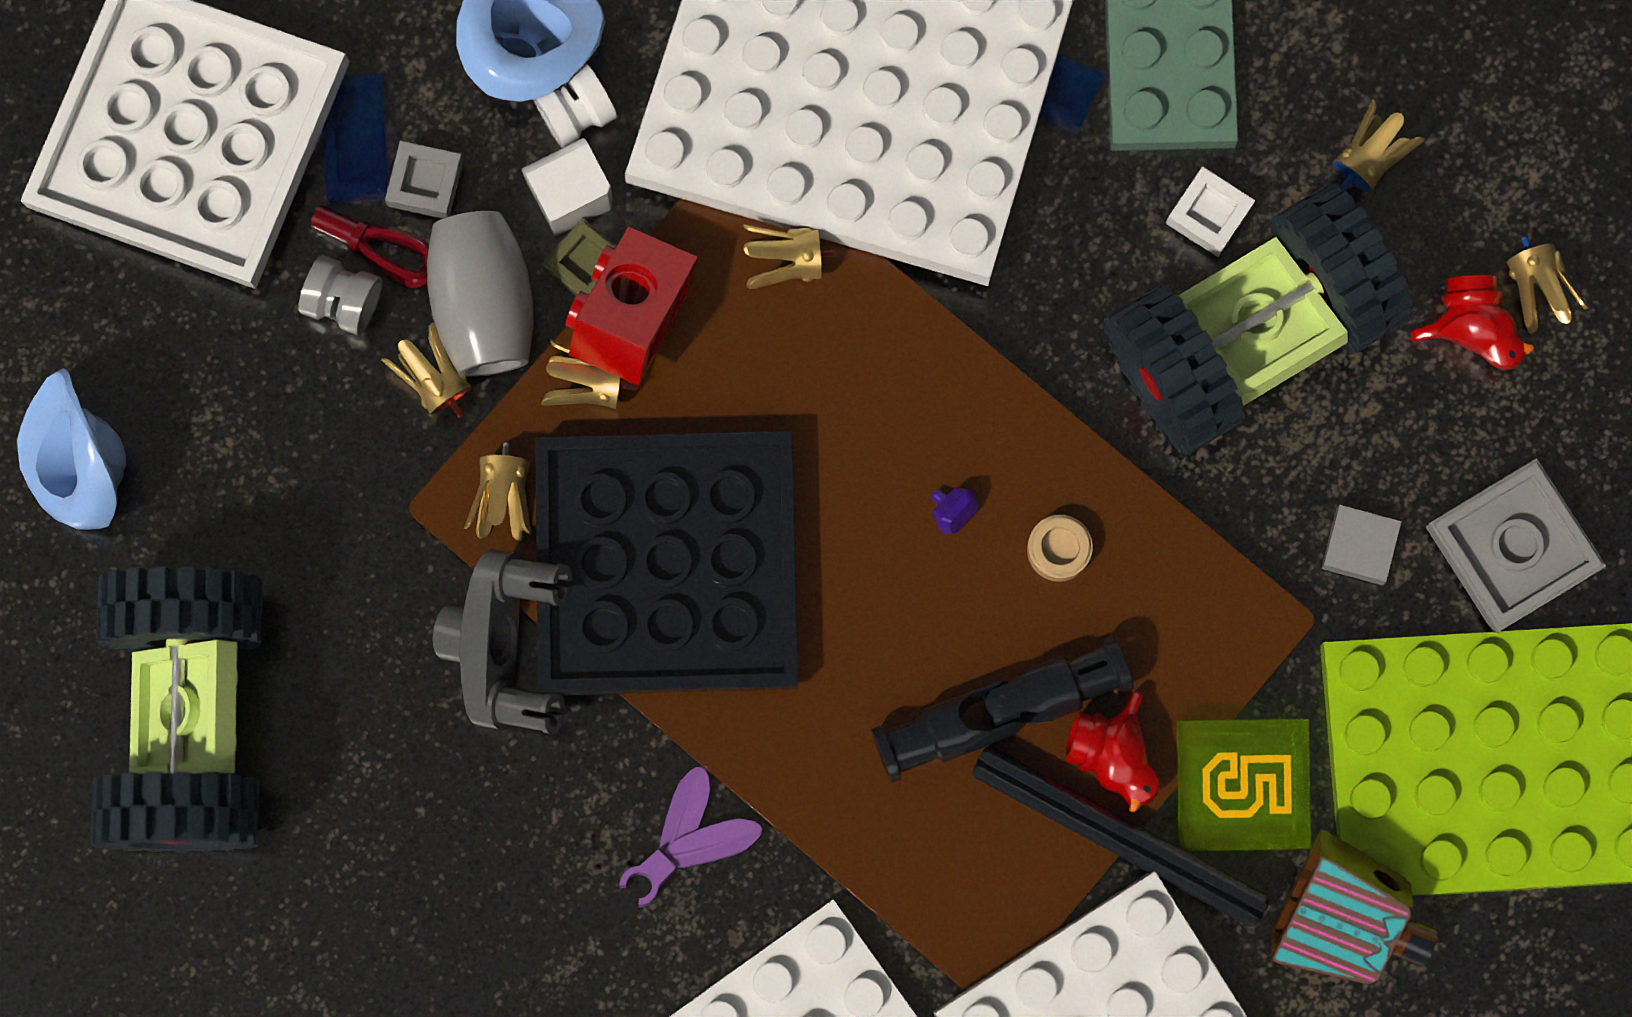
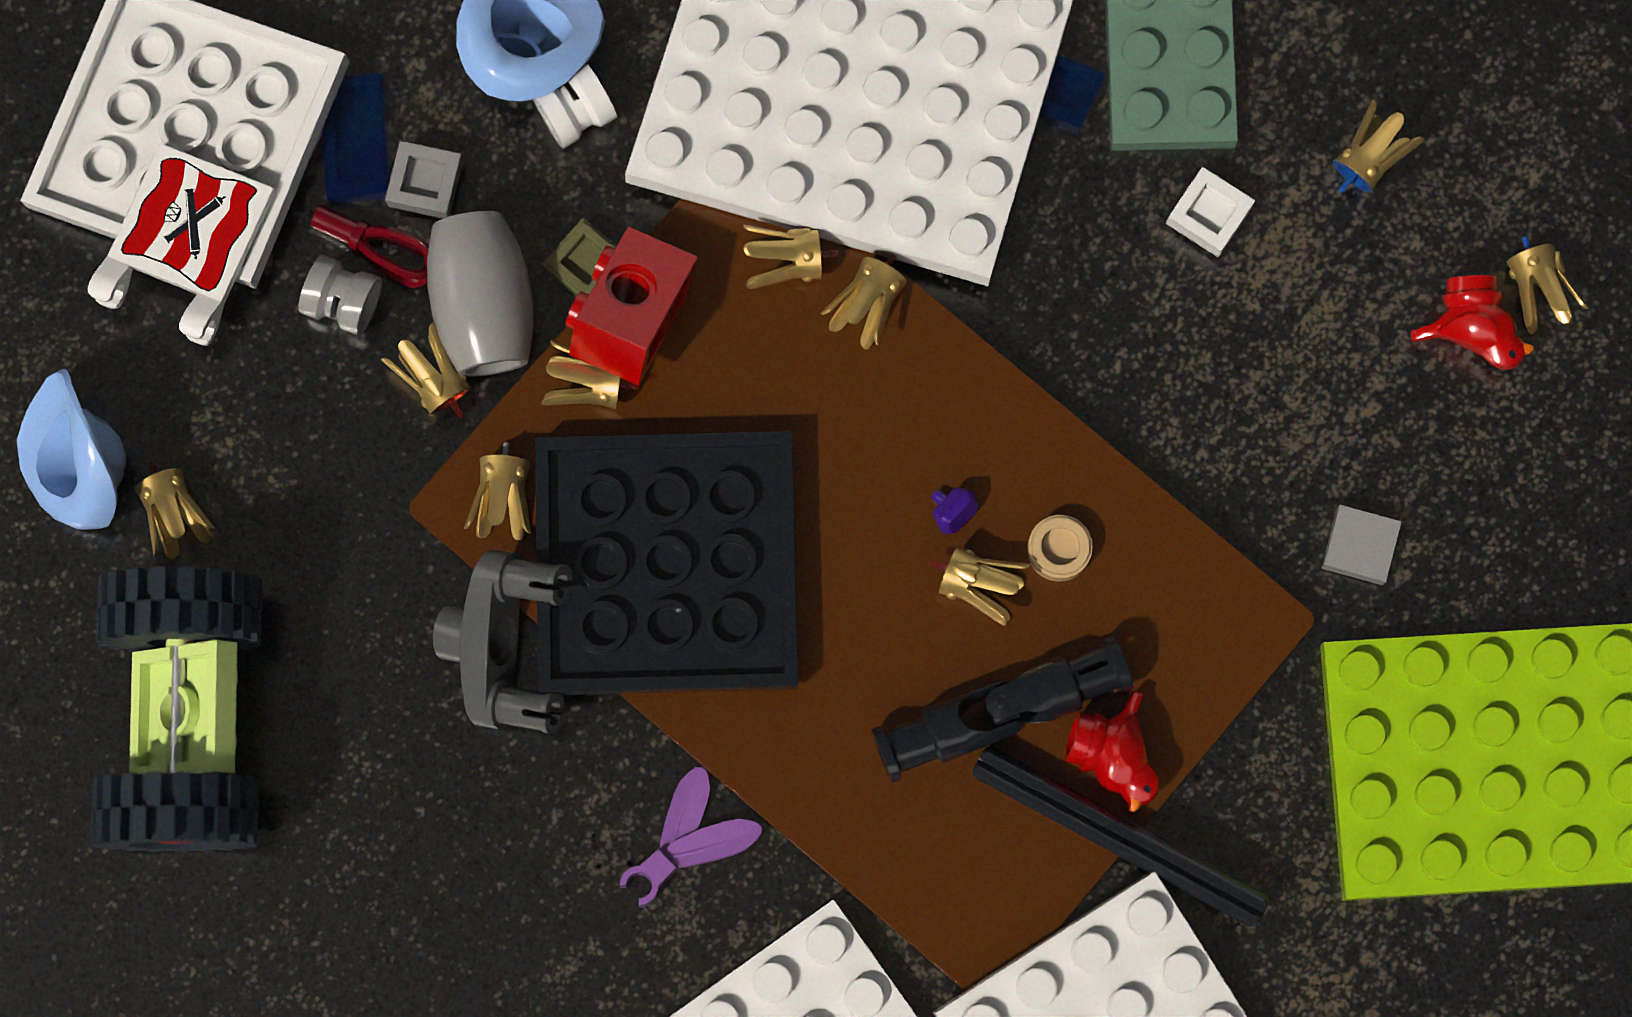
white piece [522,138,614,237] -> none
black plate [1104,184,1414,455] -> none
clear neon green tile [1177,719,1311,851] -> none
reddish brown torso [1271,829,1438,984] -> none
light grey plate [1426,458,1606,633] -> none
none -> flag [88,143,276,346]
none -> pearl gold piece [135,463,215,560]
none -> pearl gold piece [820,254,907,350]
none -> pearl gold piece [929,546,1030,626]

